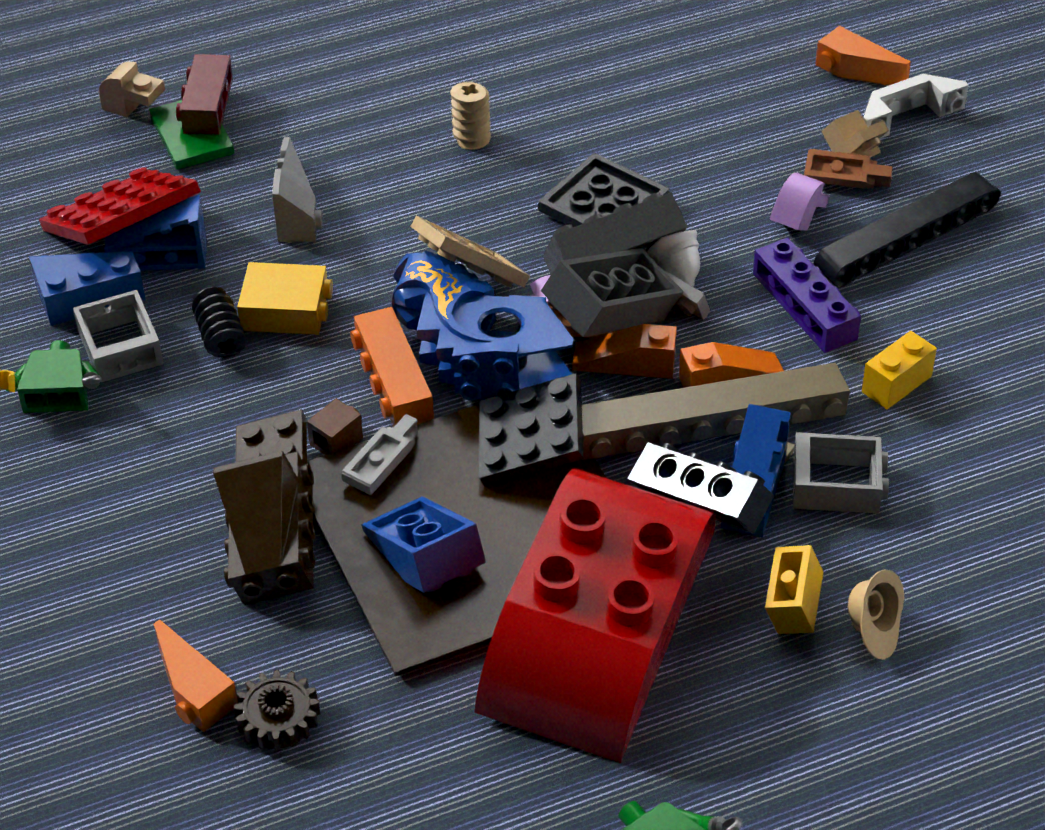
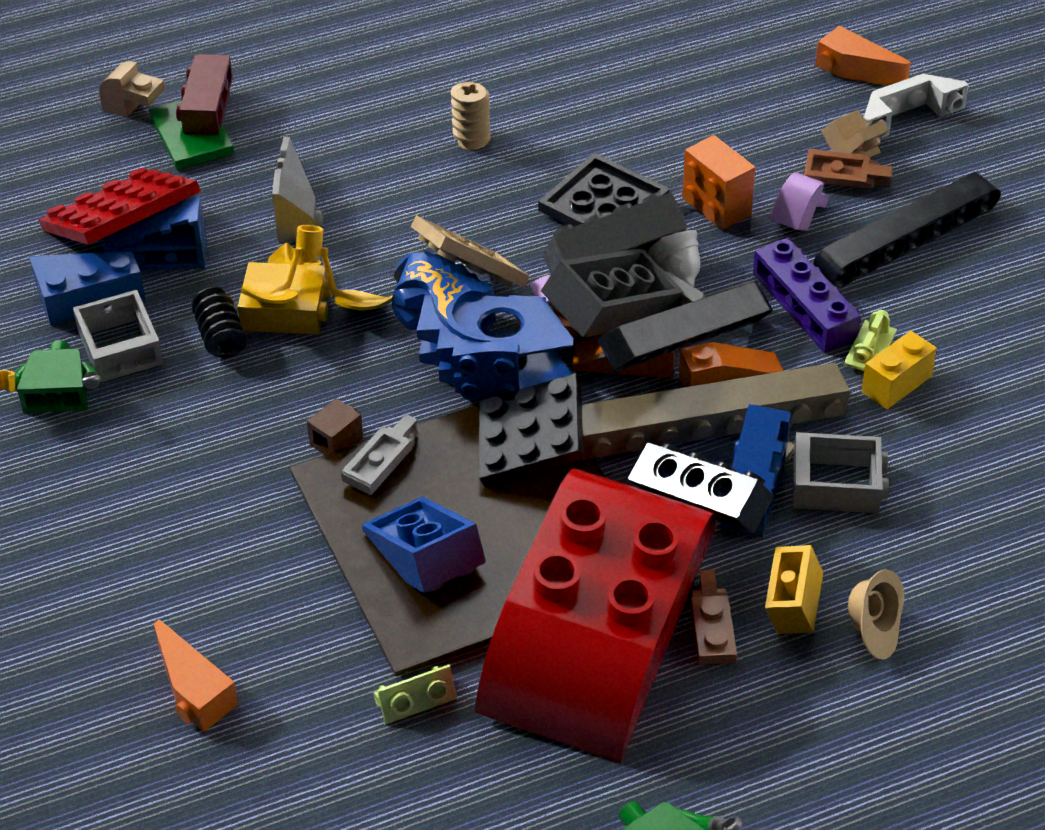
dark brown wedge [213,409,316,605] -> none
dark brown gear [234,670,320,750] -> none
orange brick [350,307,434,427] -> none
none -> yellow plant [241,225,392,310]
none -> yellowish green hinge [373,665,457,724]
none -> beam [598,281,773,371]
none -> orange brick [682,135,755,230]
none -> nougat hinge [691,570,737,665]
none -> yellowish green hinge [844,310,897,371]

